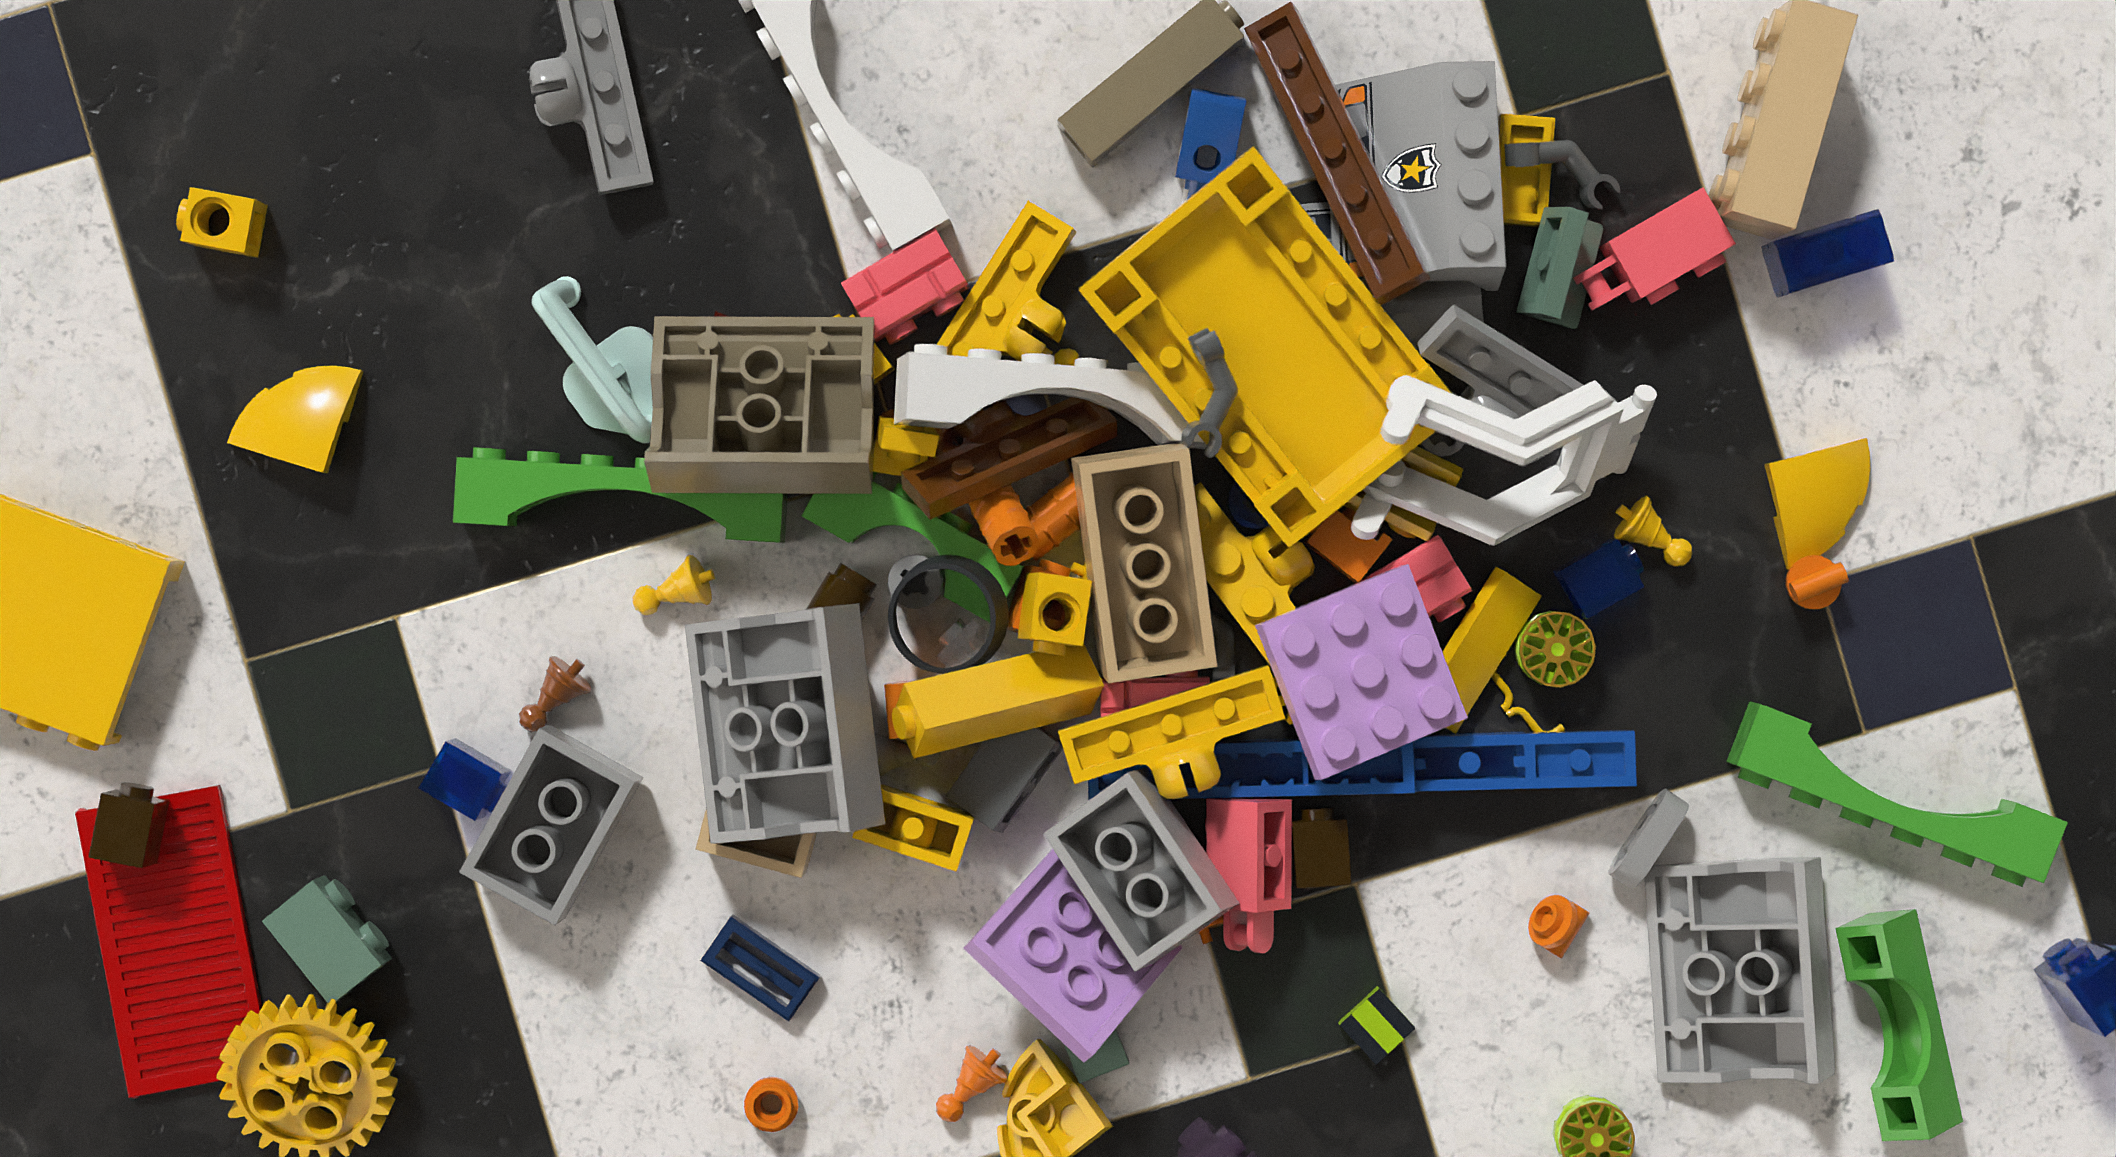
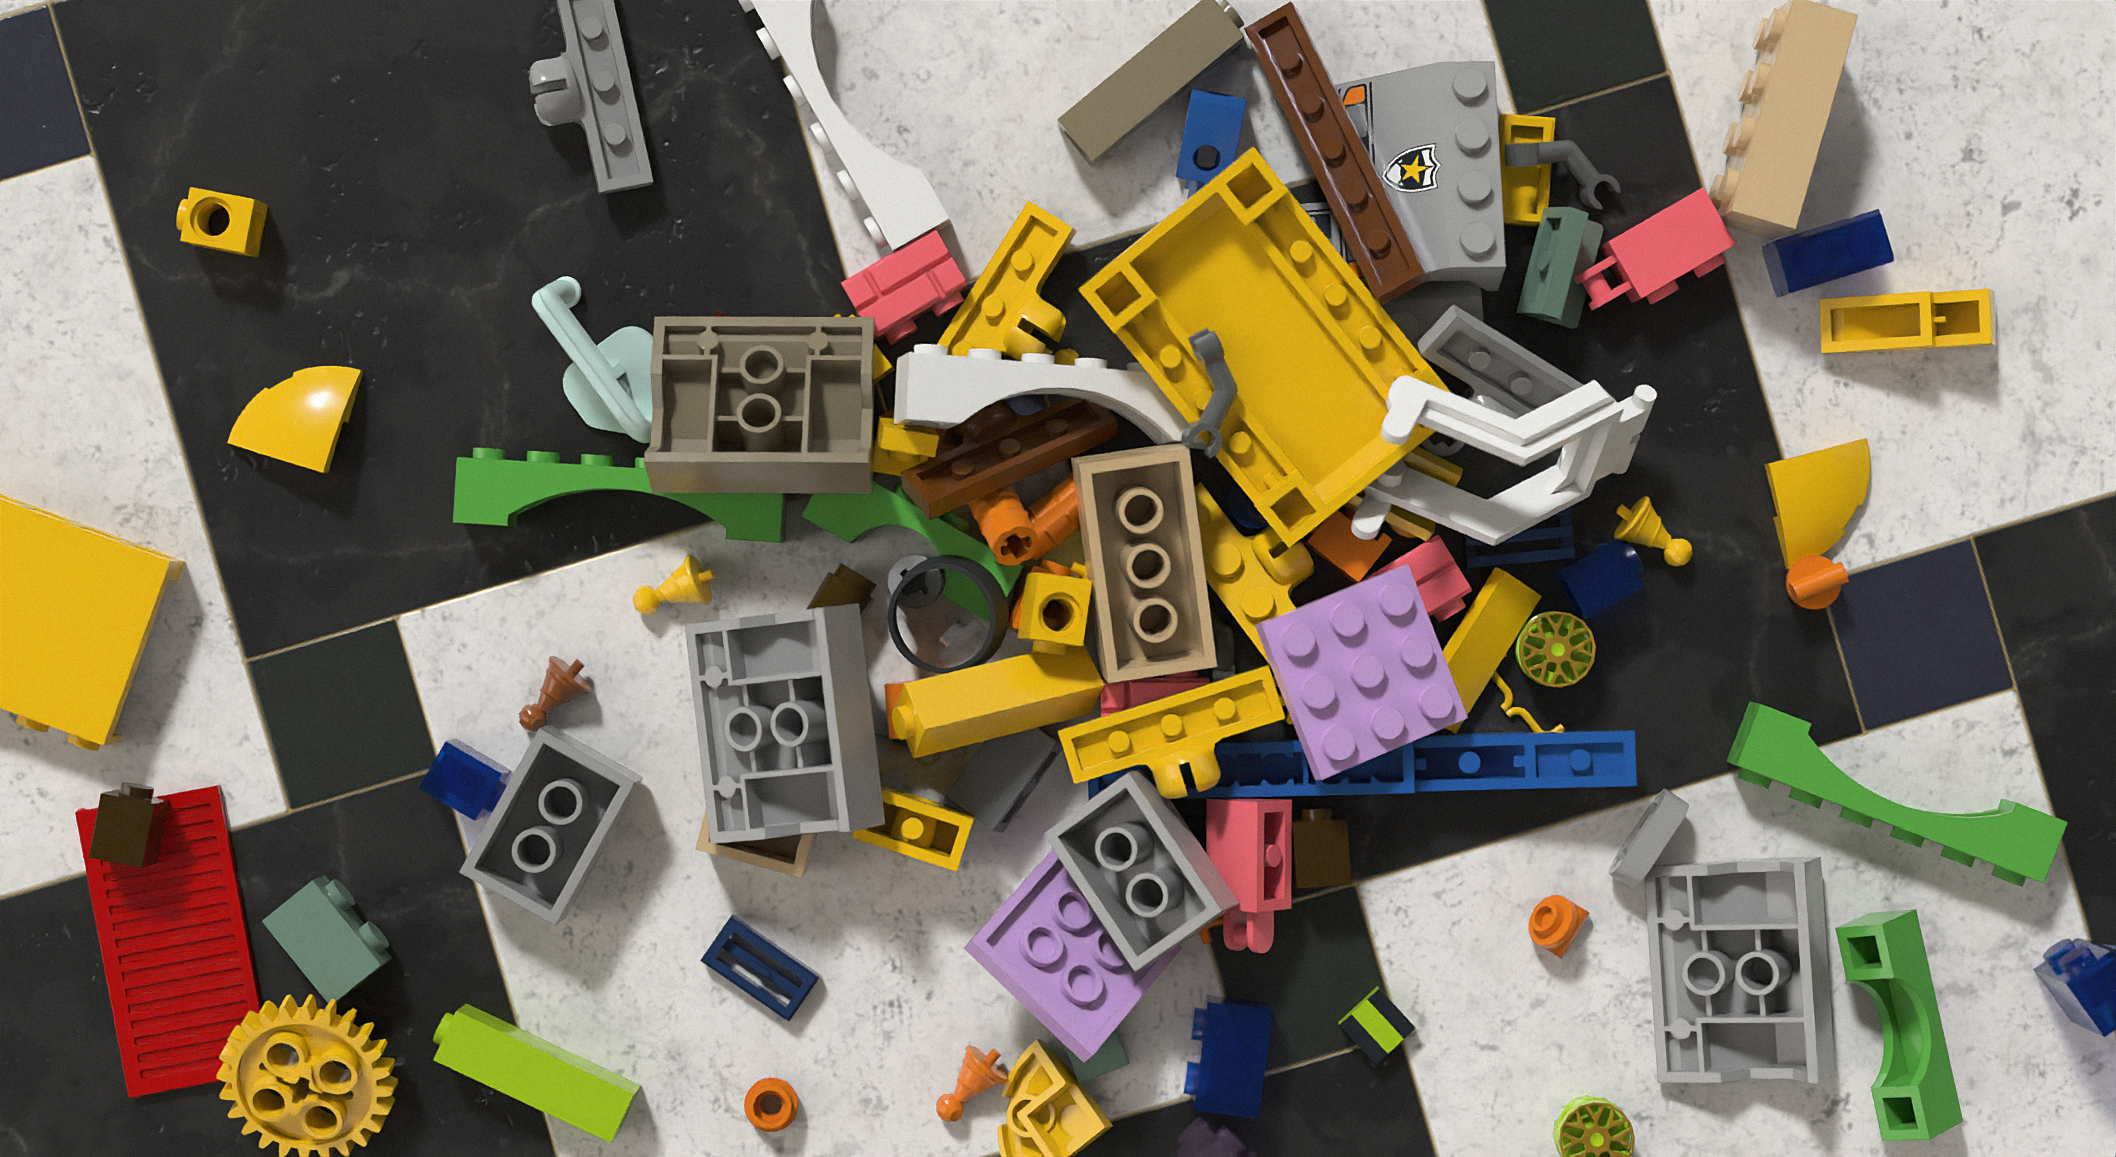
none -> lime brick [432,1003,641,1143]
none -> clear blue brick [1183,995,1273,1119]
none -> dark blue tile [1462,506,1576,568]
none -> yellow slope [1819,288,1997,354]

